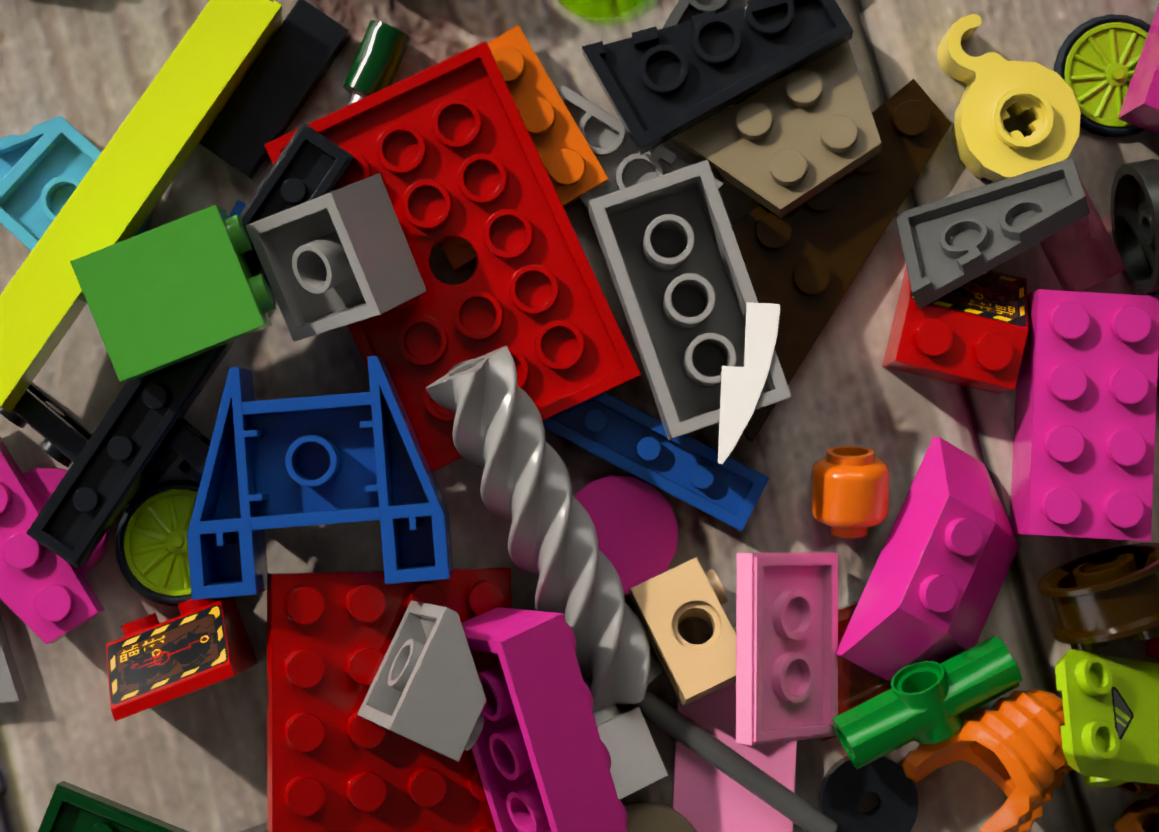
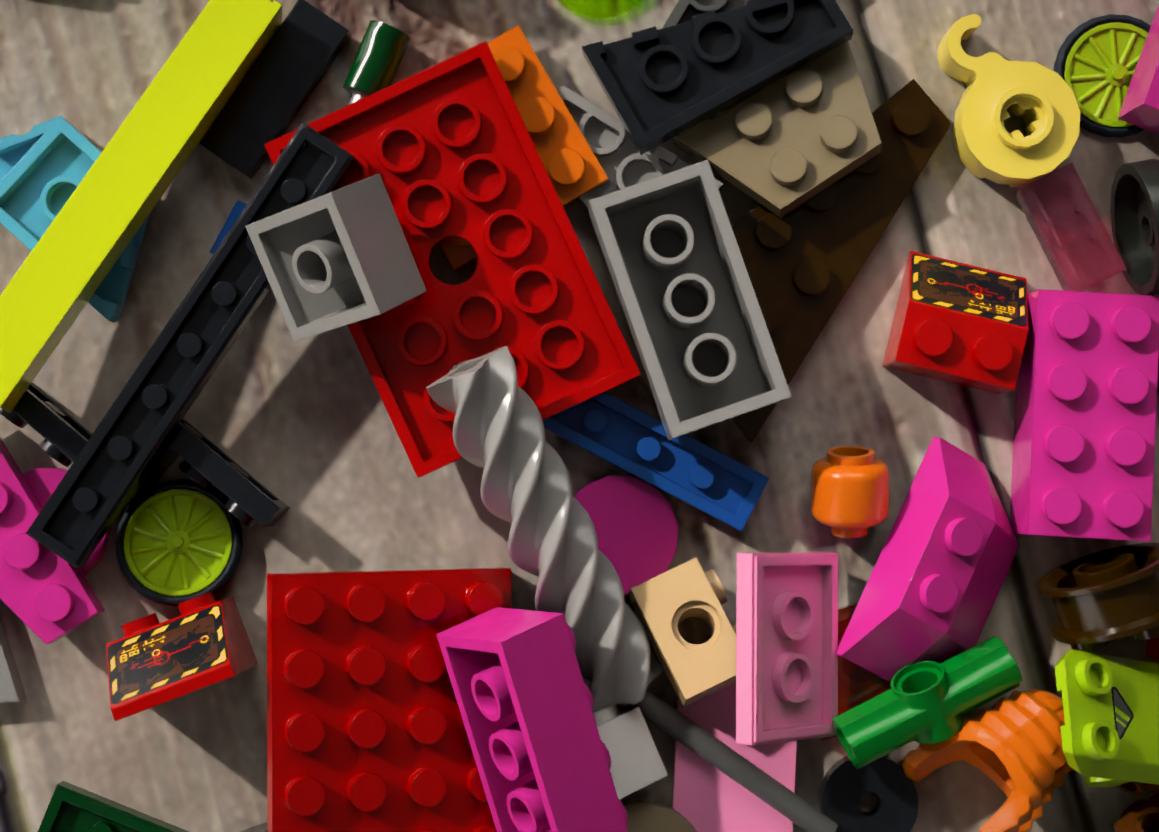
bright green brick [70,204,276,382] -> none
blue wedge [187,356,454,600] -> none
light grey slope [357,600,486,762] -> none
white sticker [718,302,780,464] -> none
dark grey wing [895,158,1090,310] -> none

